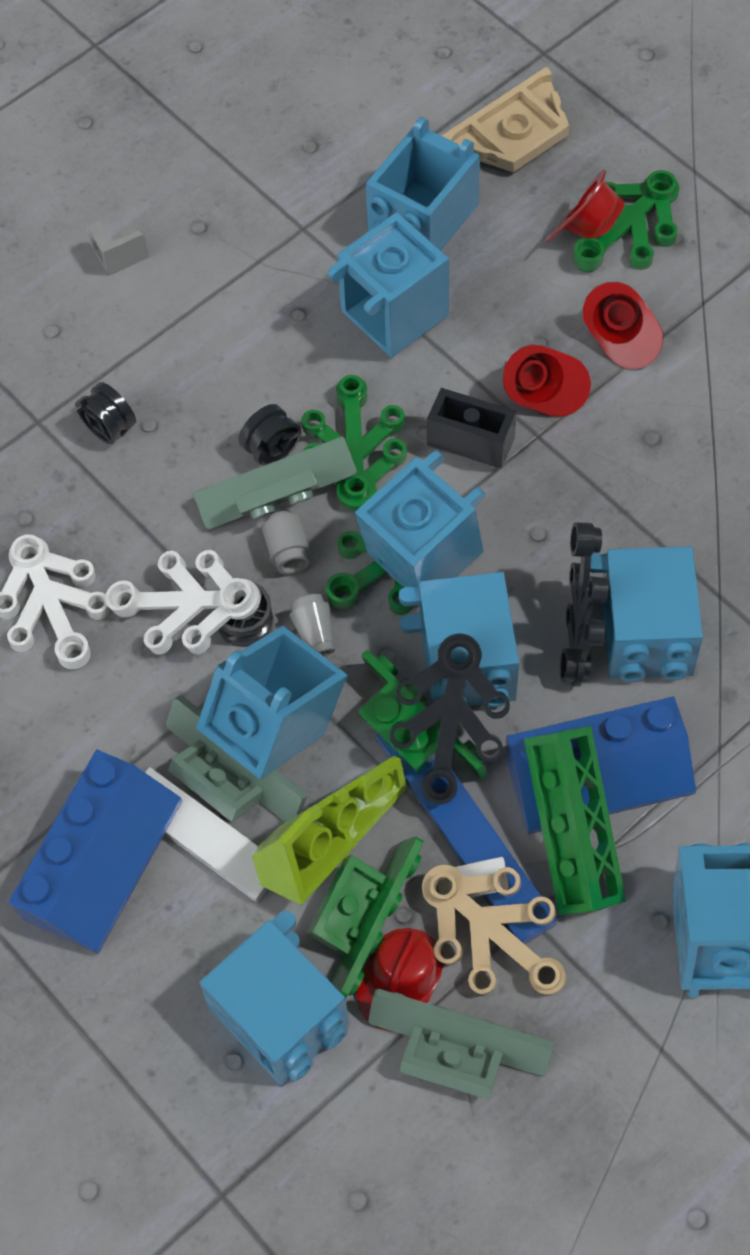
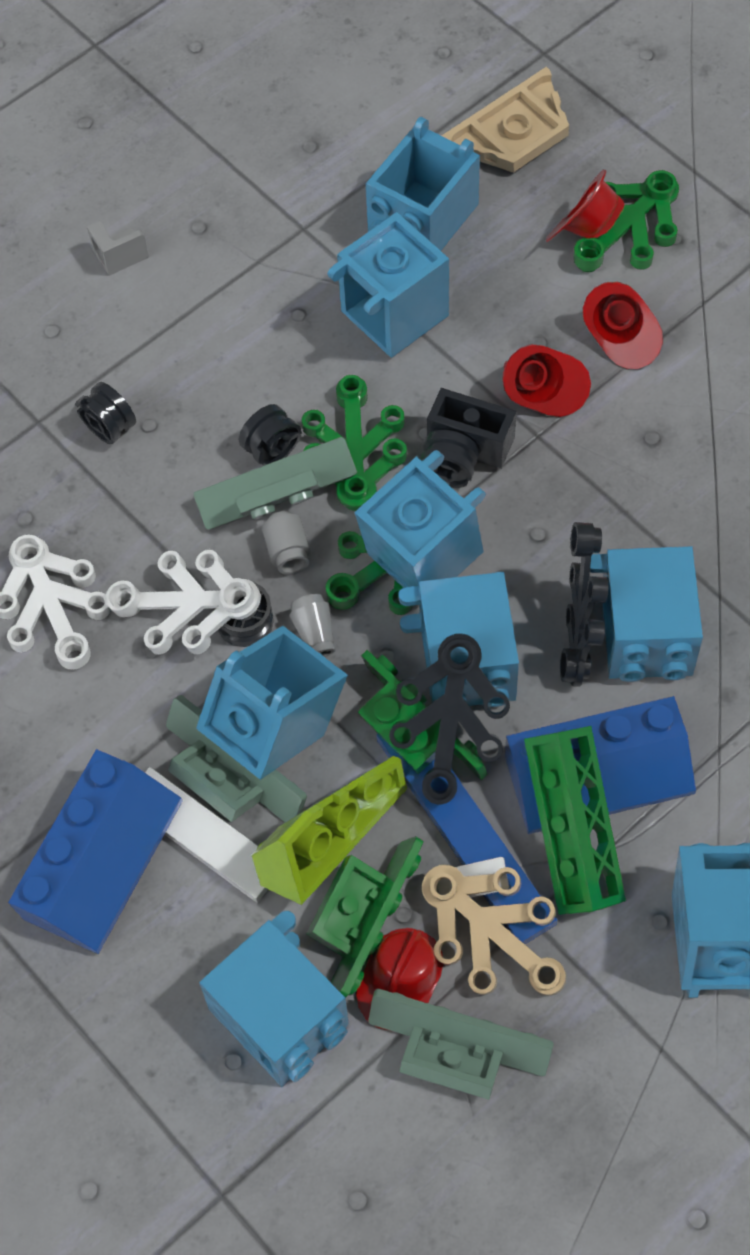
none -> black wheel [419,430,479,488]

